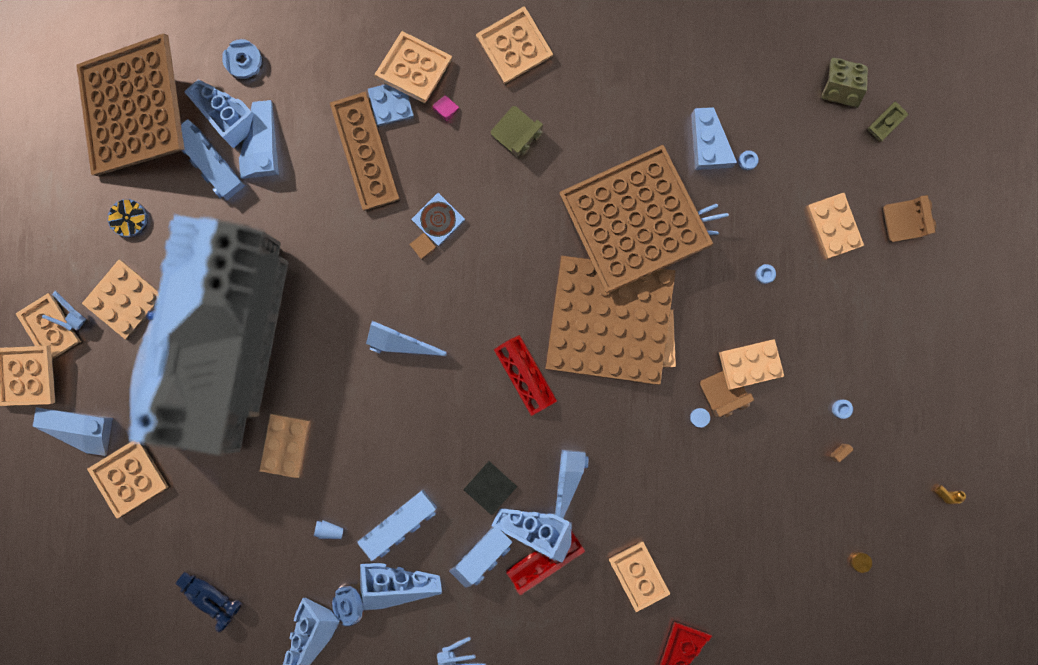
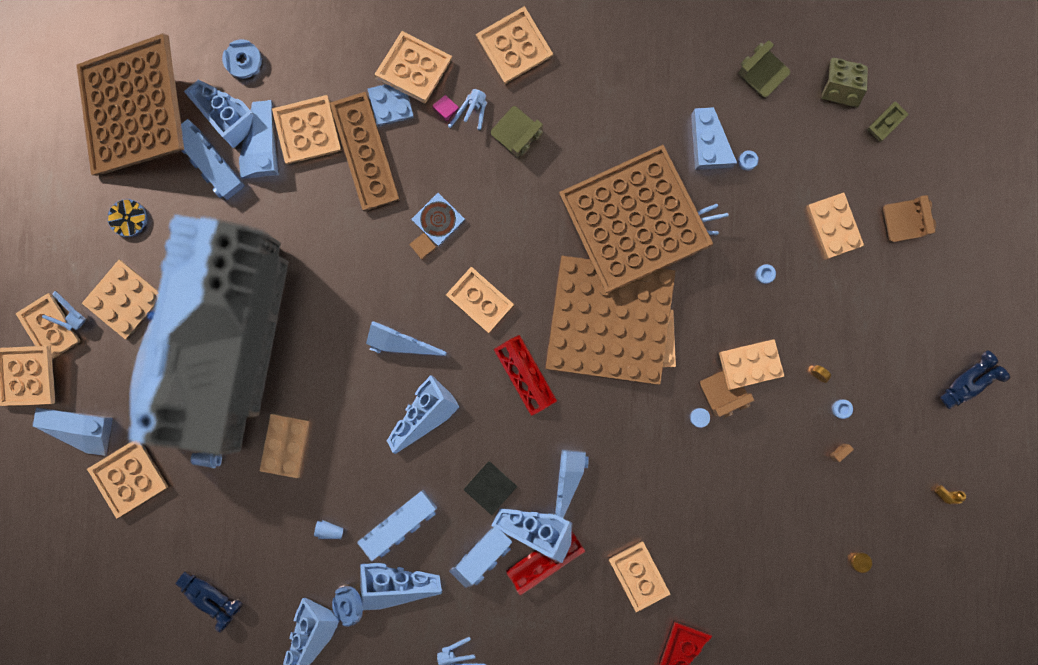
none -> light blue cone [191,452,222,468]
none -> light nougat plate [272,95,342,165]
none -> light blue wedge [387,375,459,454]
none -> light nougat plate [446,267,514,333]
none -> light blue plant [448,89,487,130]
none -> olive bracket [738,40,790,98]
none -> pearl gold tile [811,365,831,383]
none -> dark blue piece [940,350,1010,409]

